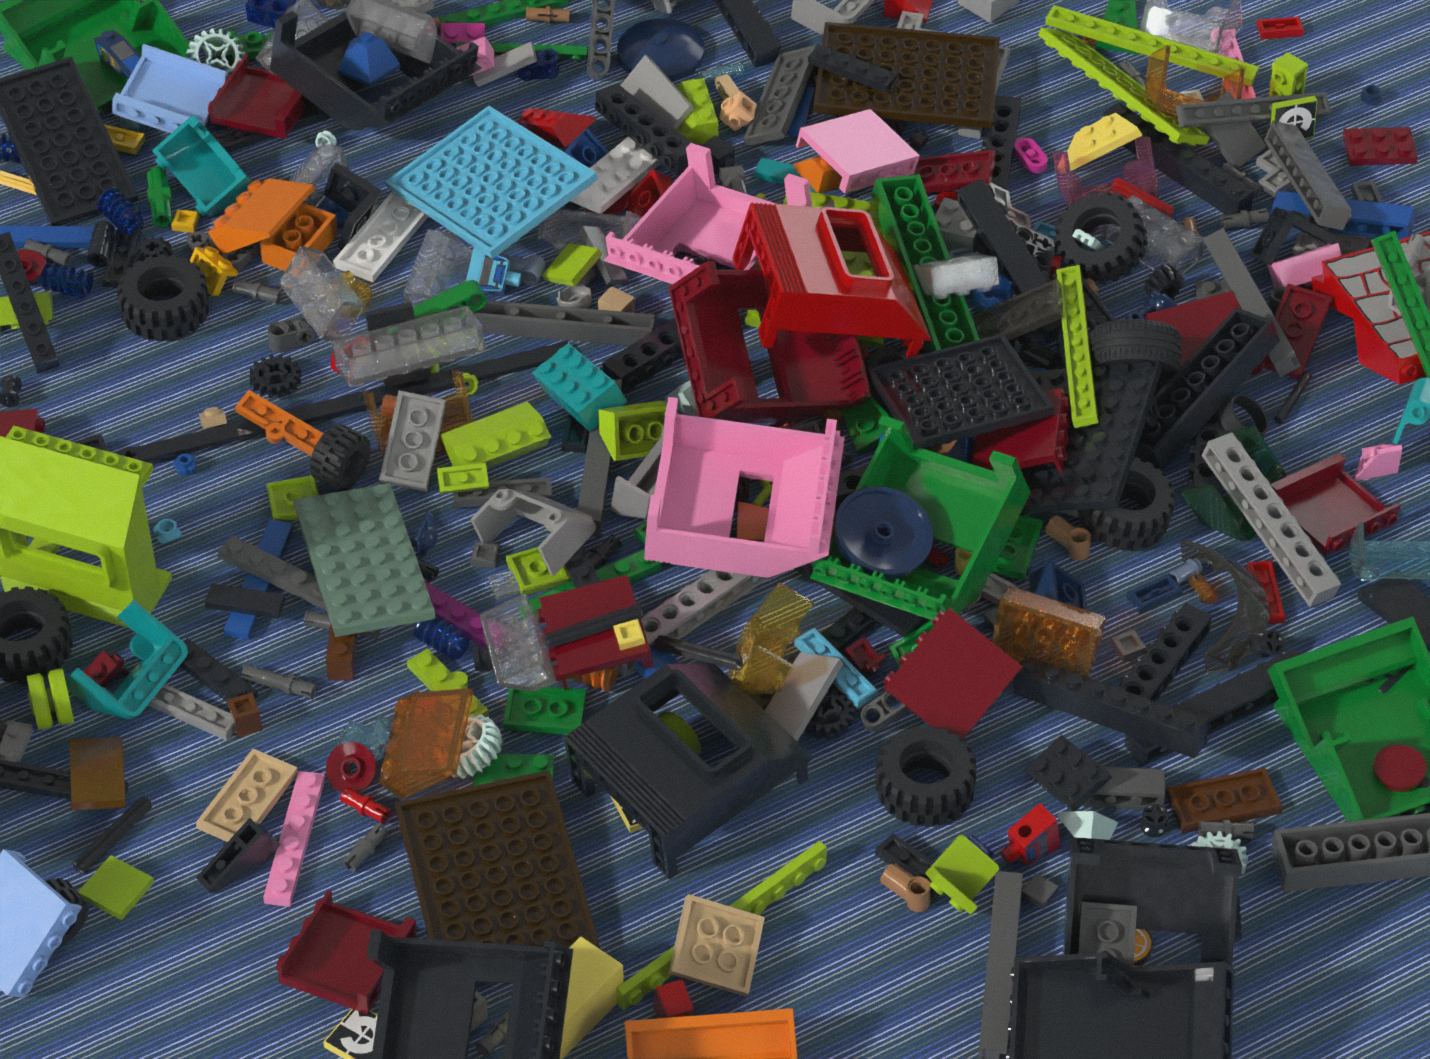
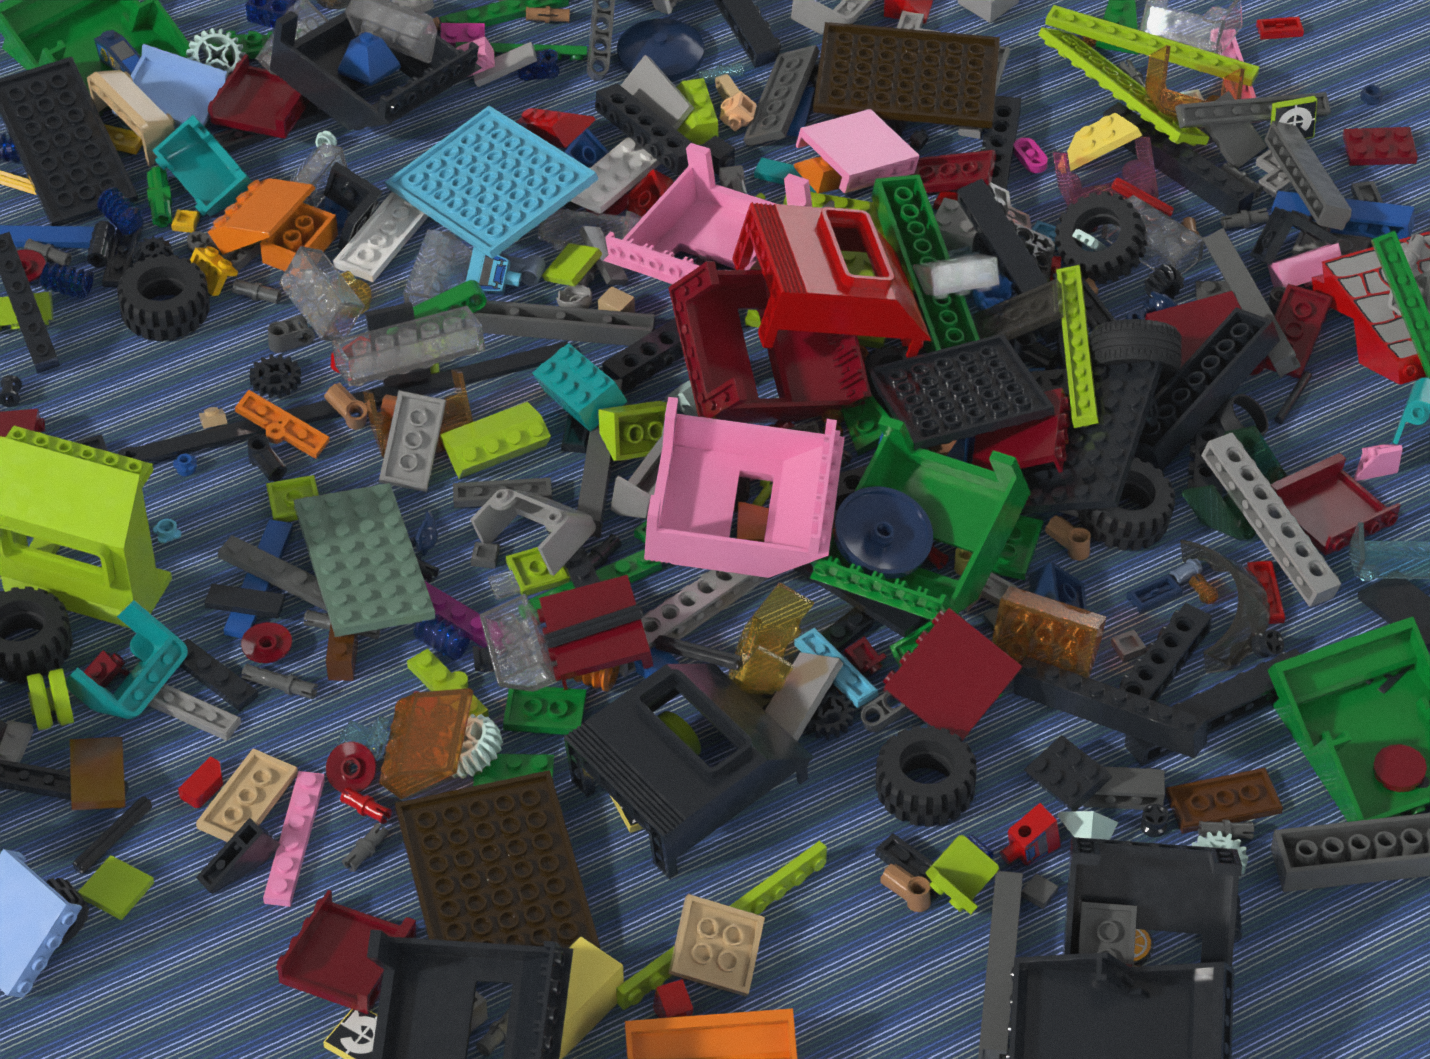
reddish brown panel [227,693,263,738] -> none
black tyre [310,424,371,491] -> none
lime plate [437,463,489,494] -> none
lime plate [455,373,478,396] -> none
light yellow tile [613,619,645,650] -> none
black plate [808,45,897,93] -> none
lime brick [1269,52,1308,97] -> none
none -> tan windscreen [87,70,175,167]
none -> red piece [178,756,223,808]
none -> dark red dish [241,622,292,663]
none -> black piece [248,434,287,482]
none -> medium nougat piece [324,382,367,430]

